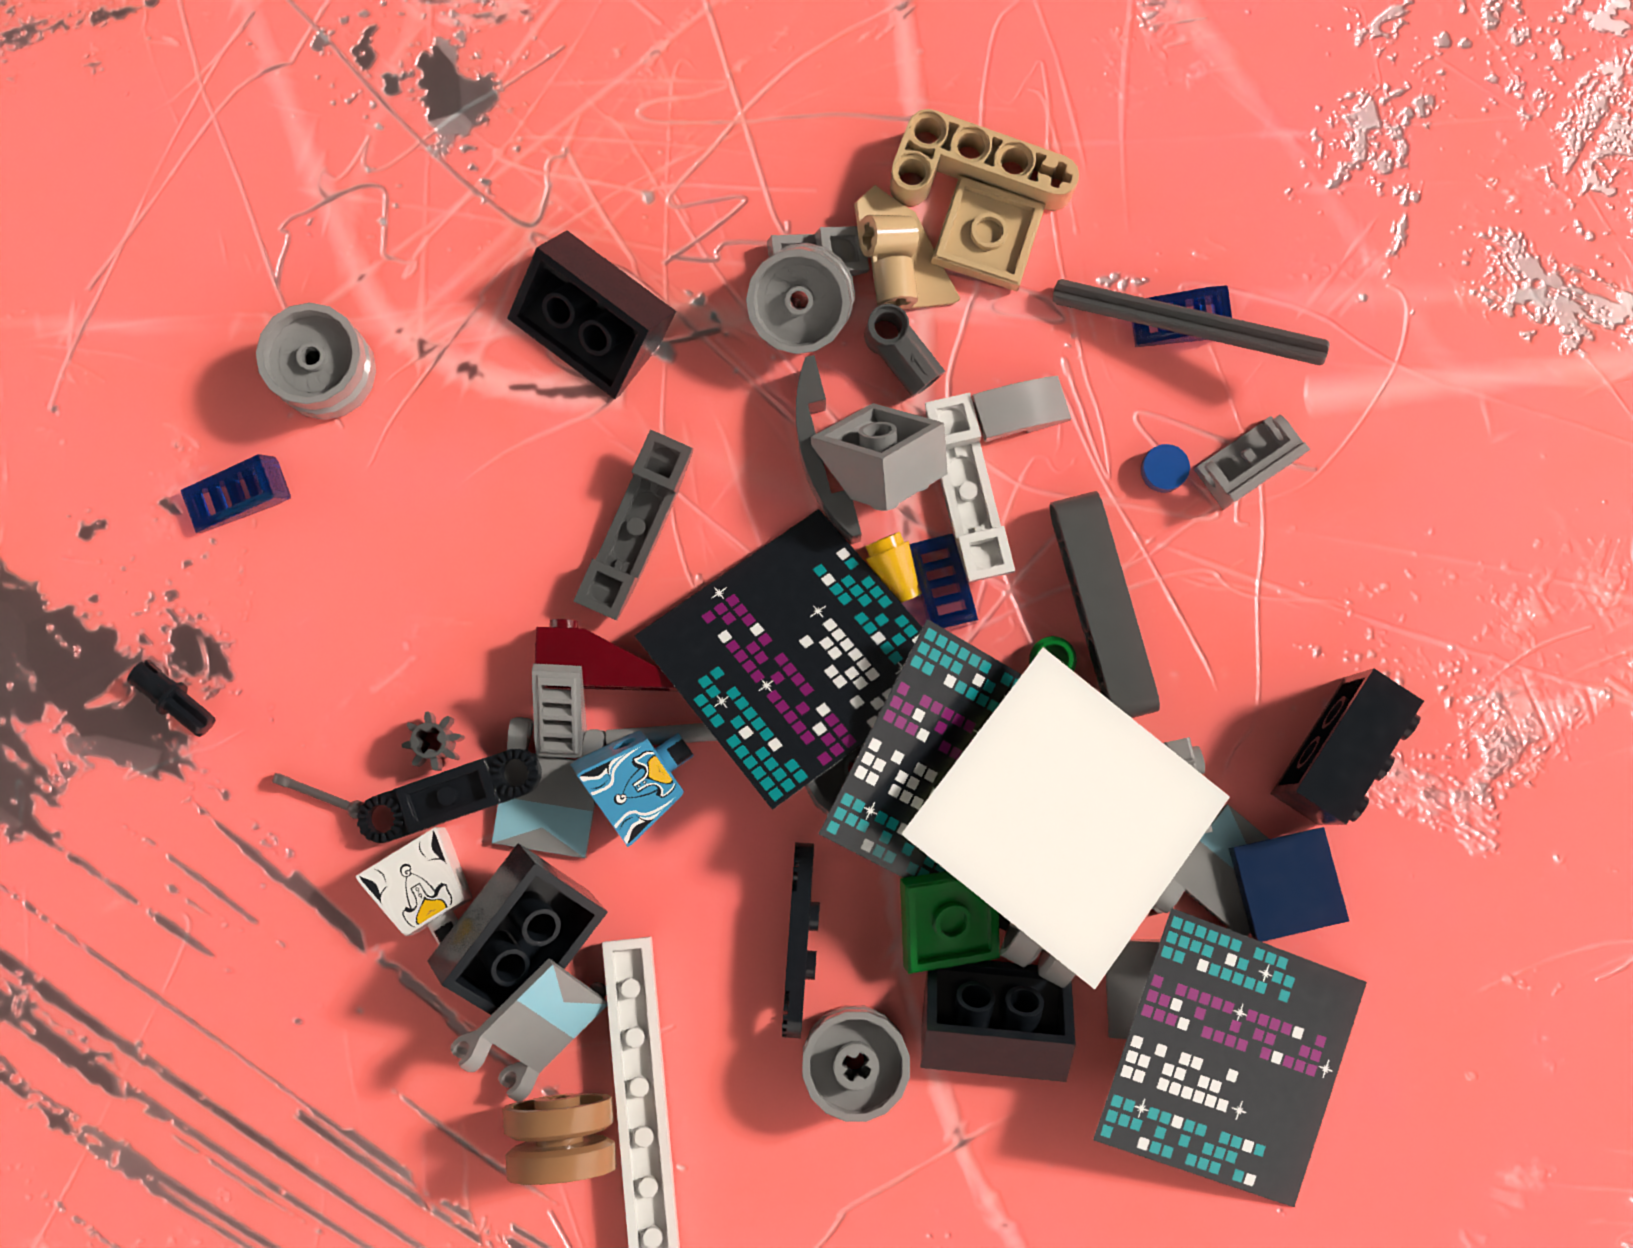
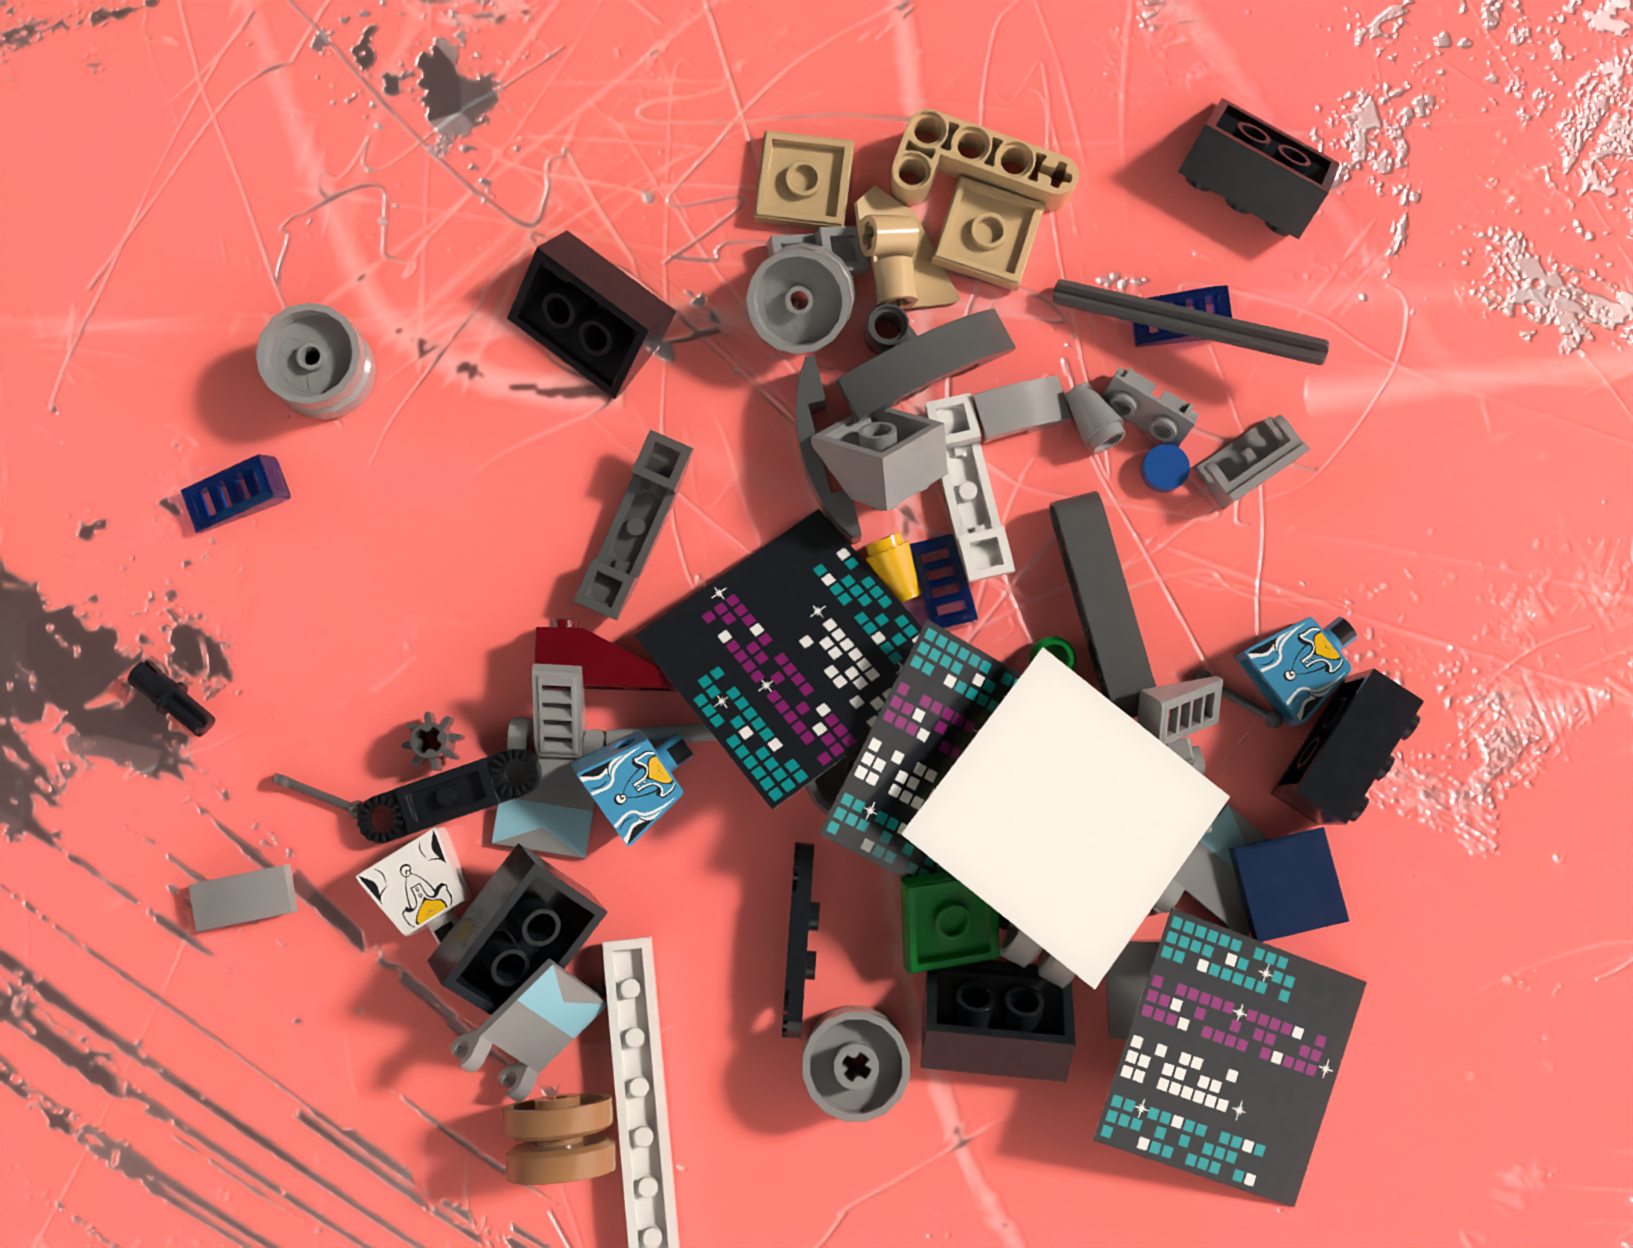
none -> light grey slope [188,864,298,932]
none -> tan tile [753,130,855,230]
none -> dark grey slope [836,308,1016,422]
none -> light grey cone [1065,382,1126,454]
none -> light grey hinge [1101,367,1199,447]
none -> light grey slope [1137,676,1223,744]
none -> black slope [1178,98,1341,240]
none -> dark grey hinge [1193,670,1283,728]
none -> dark azure torso [1234,616,1357,727]

